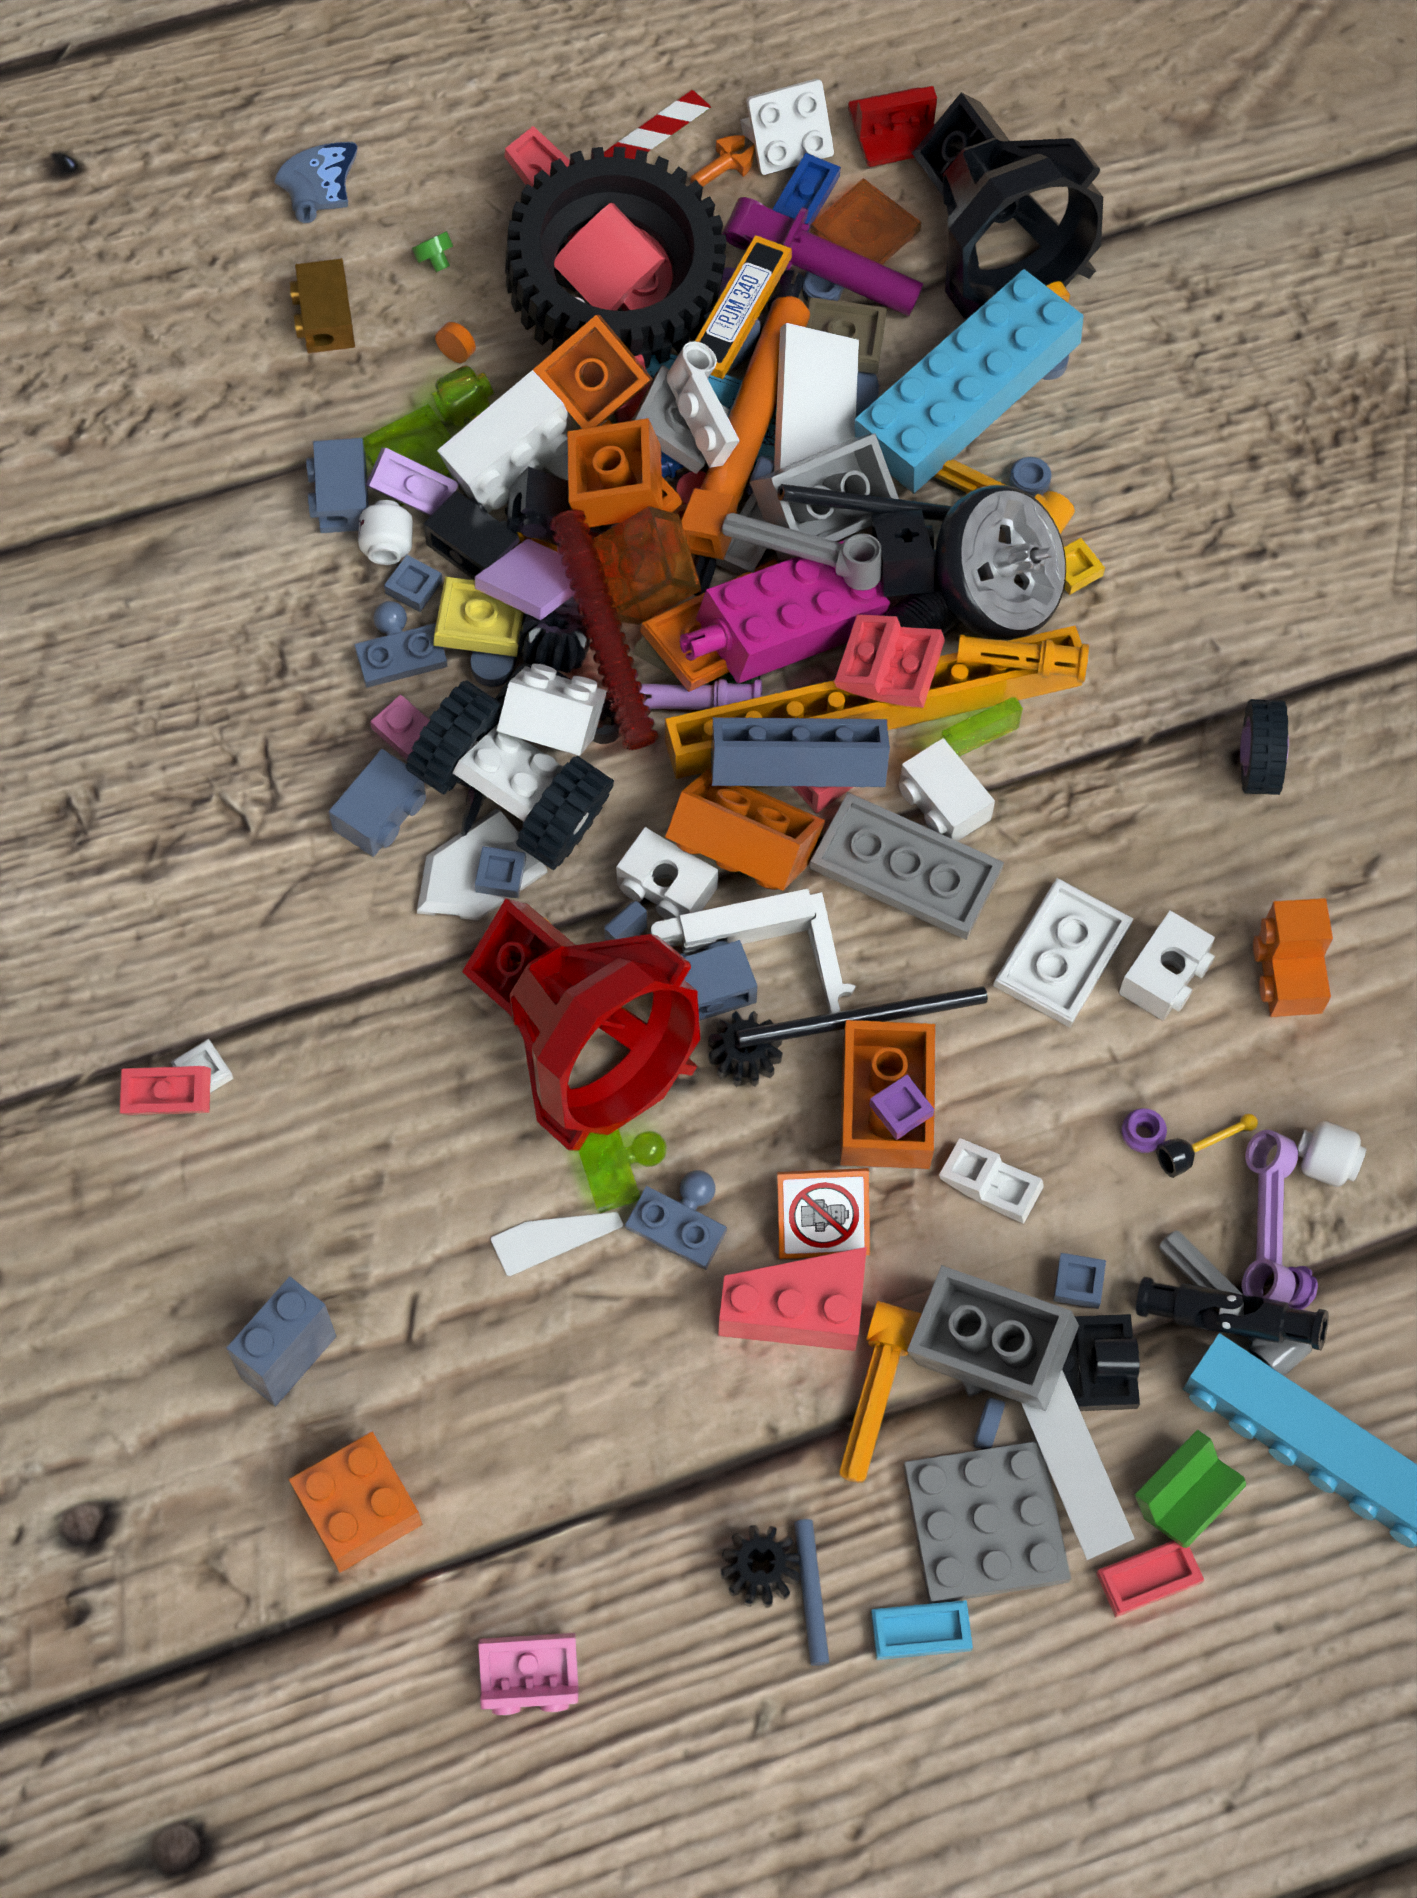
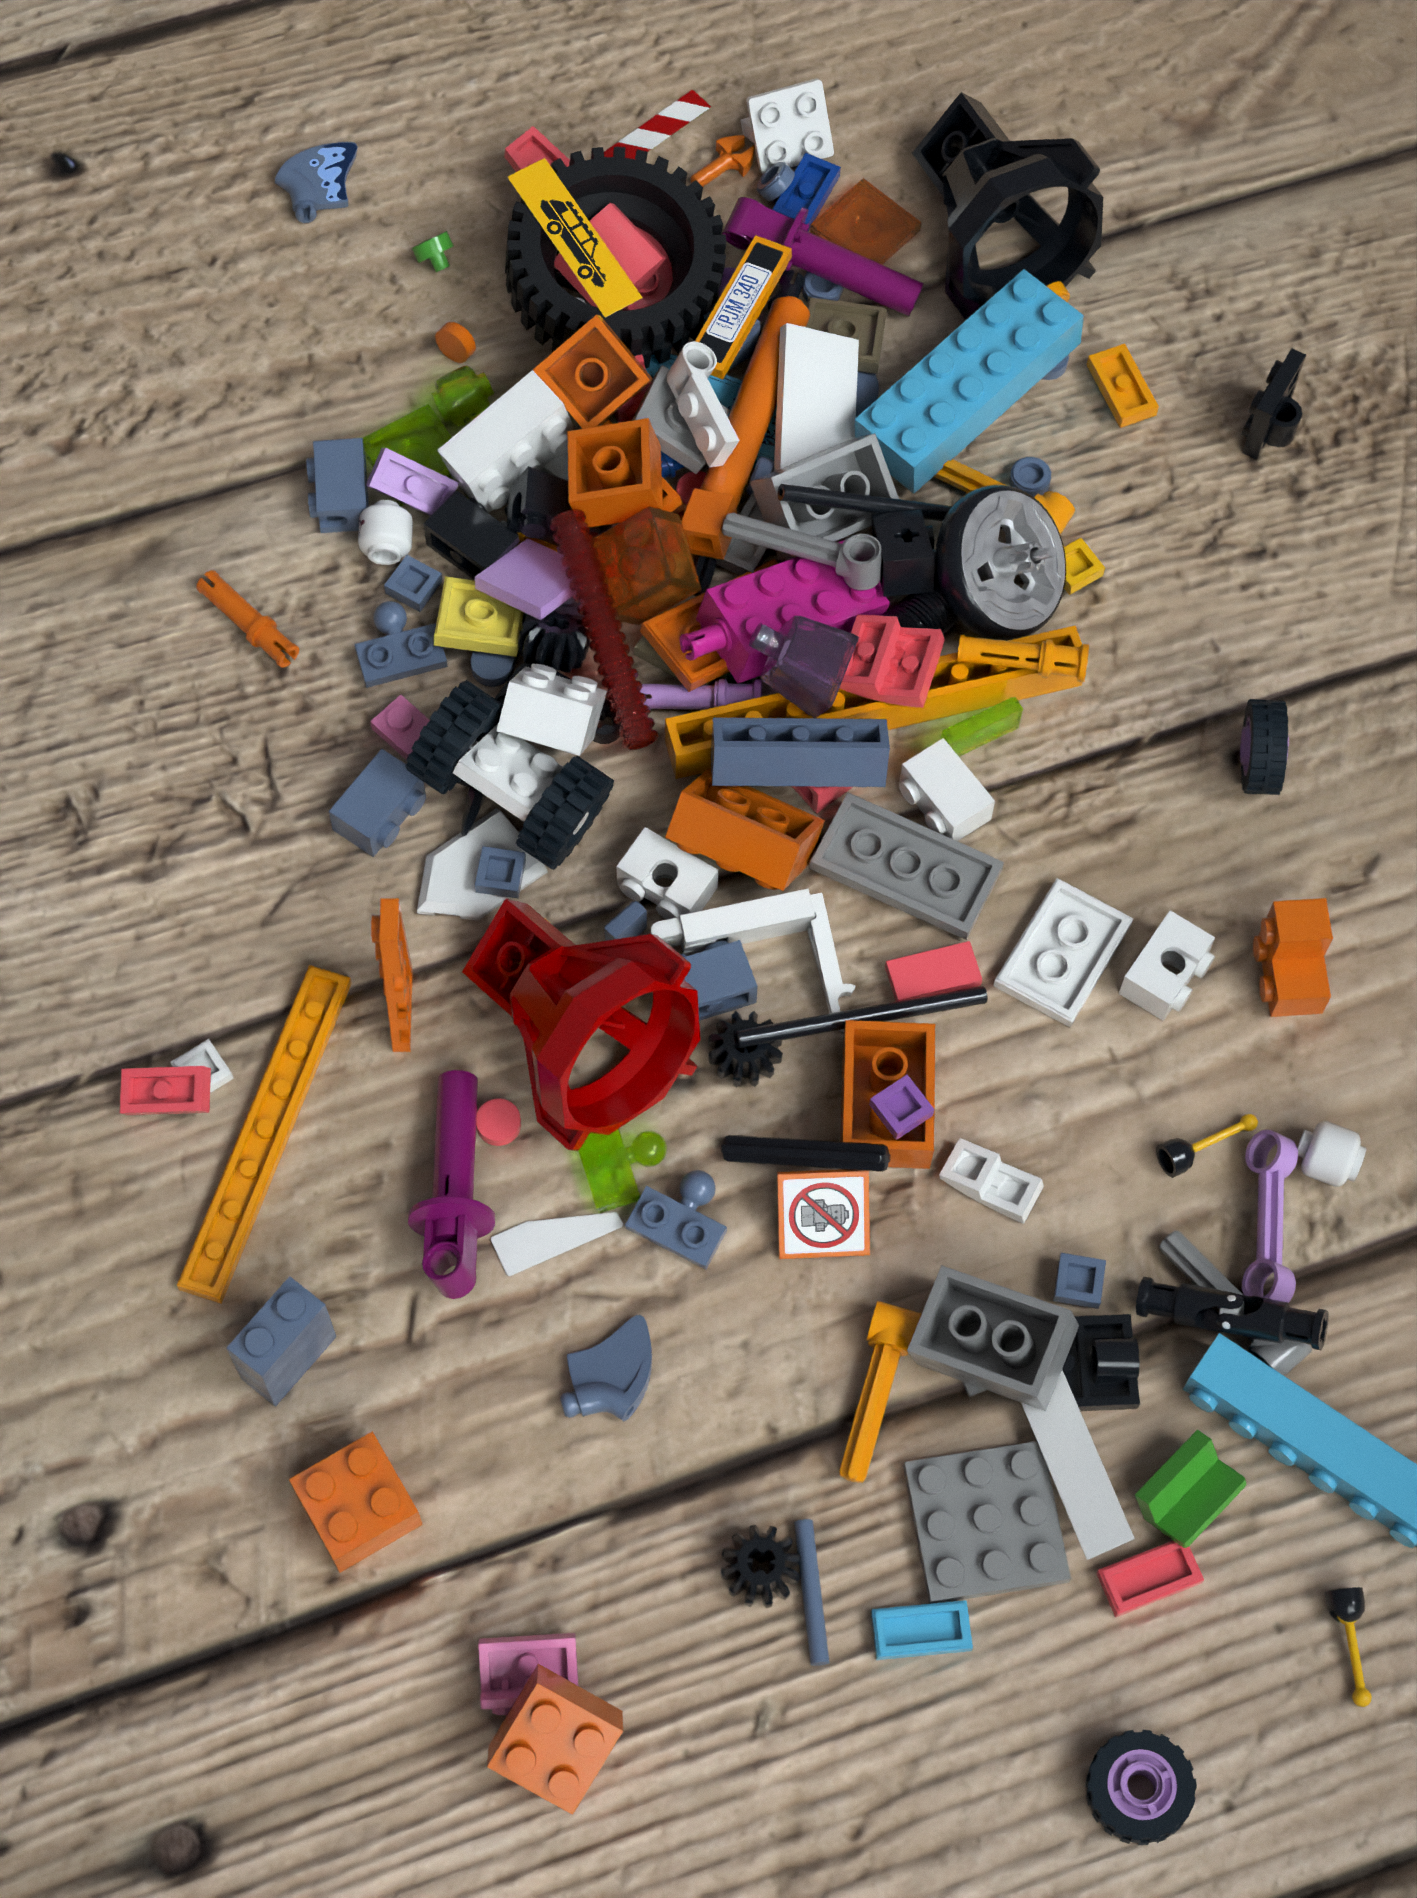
pearl gold brick [289,258,355,354] -> none
coral wedge [718,1247,867,1351] -> none
red bracket [848,86,937,167] -> none
sand blue tile [973,1397,1006,1450] -> none
medium lavender plate [1121,1108,1167,1153] -> none
medium lavender plate [1287,1266,1318,1310] -> none
none -> light orange tile [177,965,352,1304]
none -> orange pin [196,570,299,668]
none -> orange wing [371,898,413,1052]
none -> magenta piece [408,1070,495,1299]
none -> coral tile [476,1098,521,1146]
none -> orange brick [487,1664,623,1815]
none -> yellow sticker [507,158,643,318]
none -> sand blue arm [560,1315,652,1421]
none -> black axle [721,1135,891,1172]
none -> clear purple torso [749,616,859,718]
none -> sand blue tile [757,162,795,201]
none -> coral tile [885,941,982,1002]
none -> black wheel [1085,1730,1197,1845]
none -> light orange plate [1086,343,1159,428]
none -> black plate [1241,348,1306,460]
none -> hinge [1325,1587,1372,1707]

